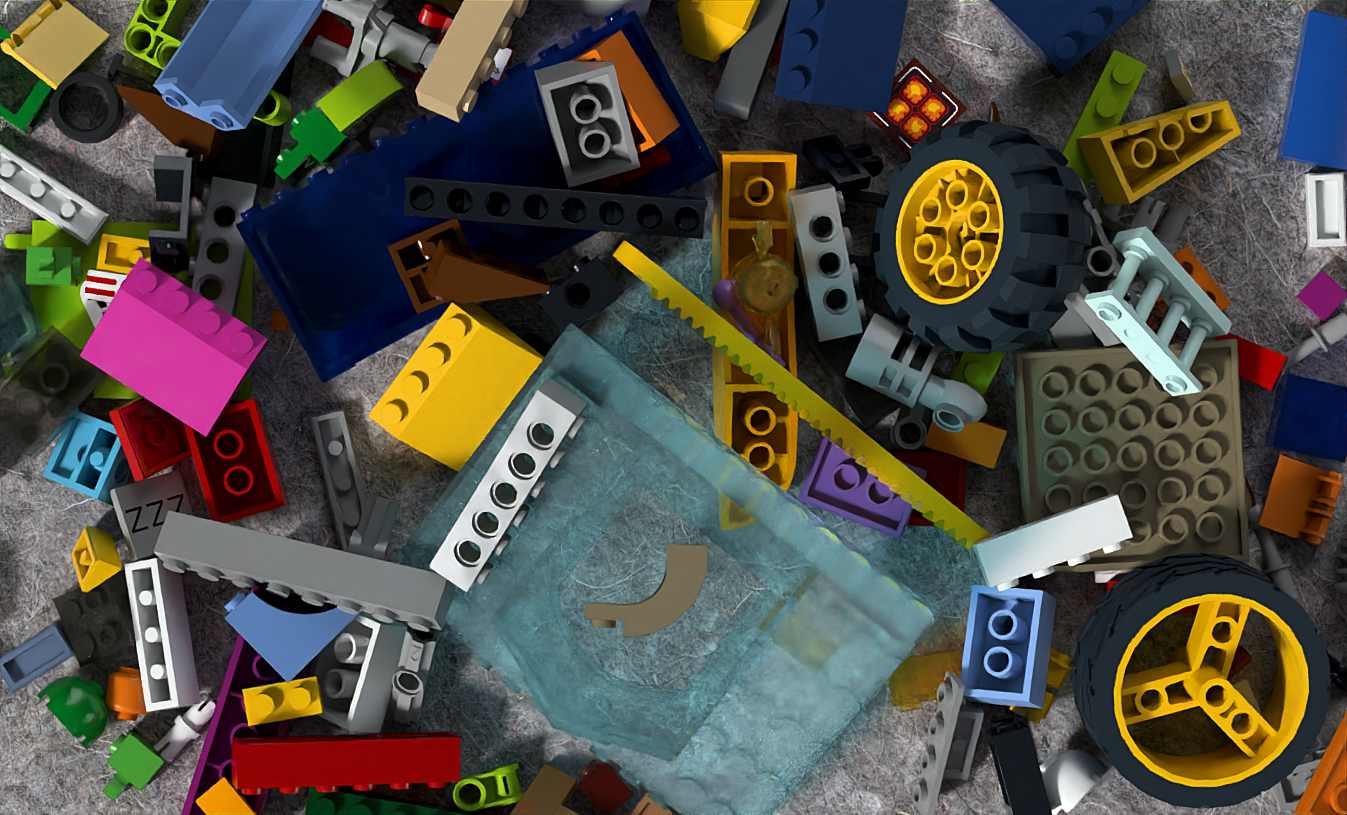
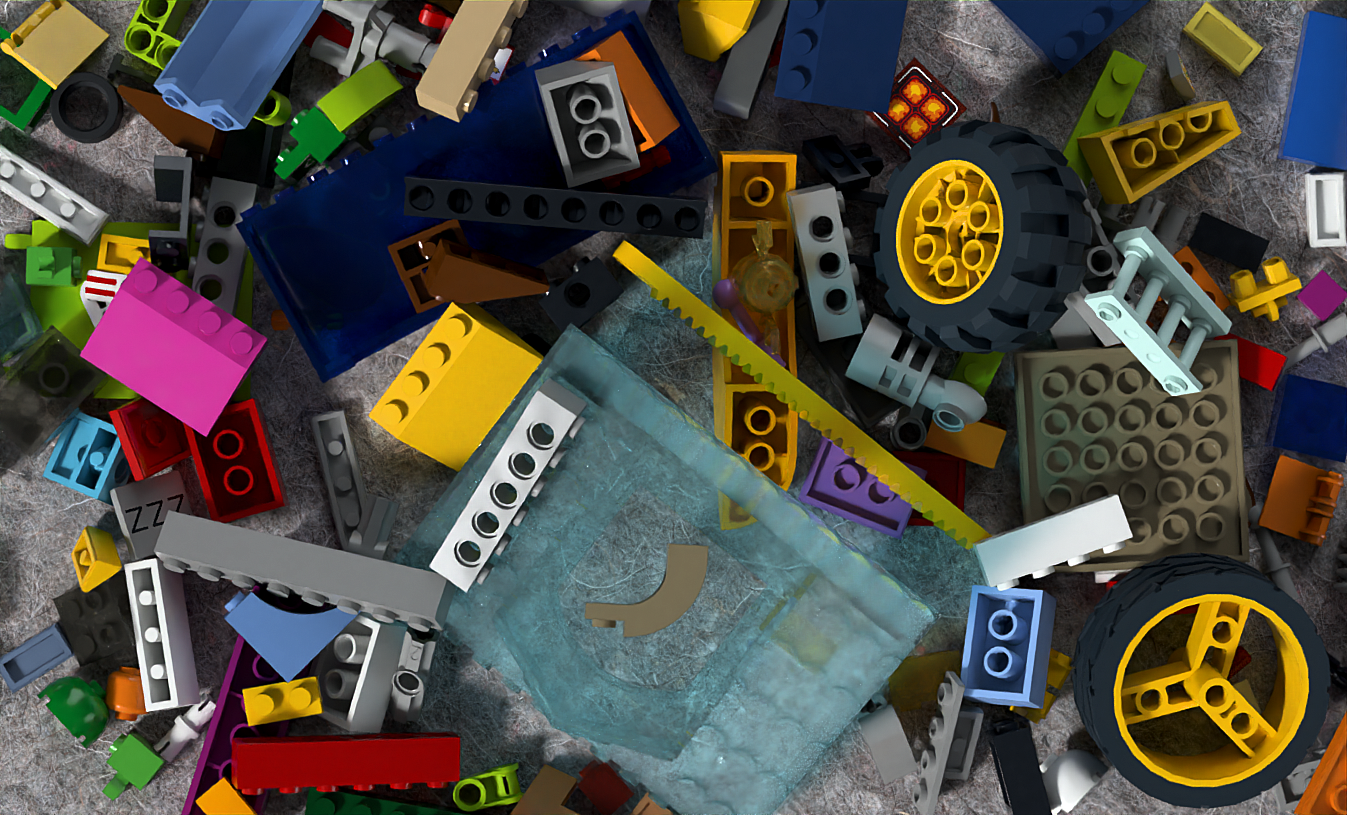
none -> light grey piece [854,692,918,784]
none -> light yellow tile [1182,1,1263,77]
none -> black tile [1187,212,1270,275]
none -> yellow hips [1226,256,1302,322]

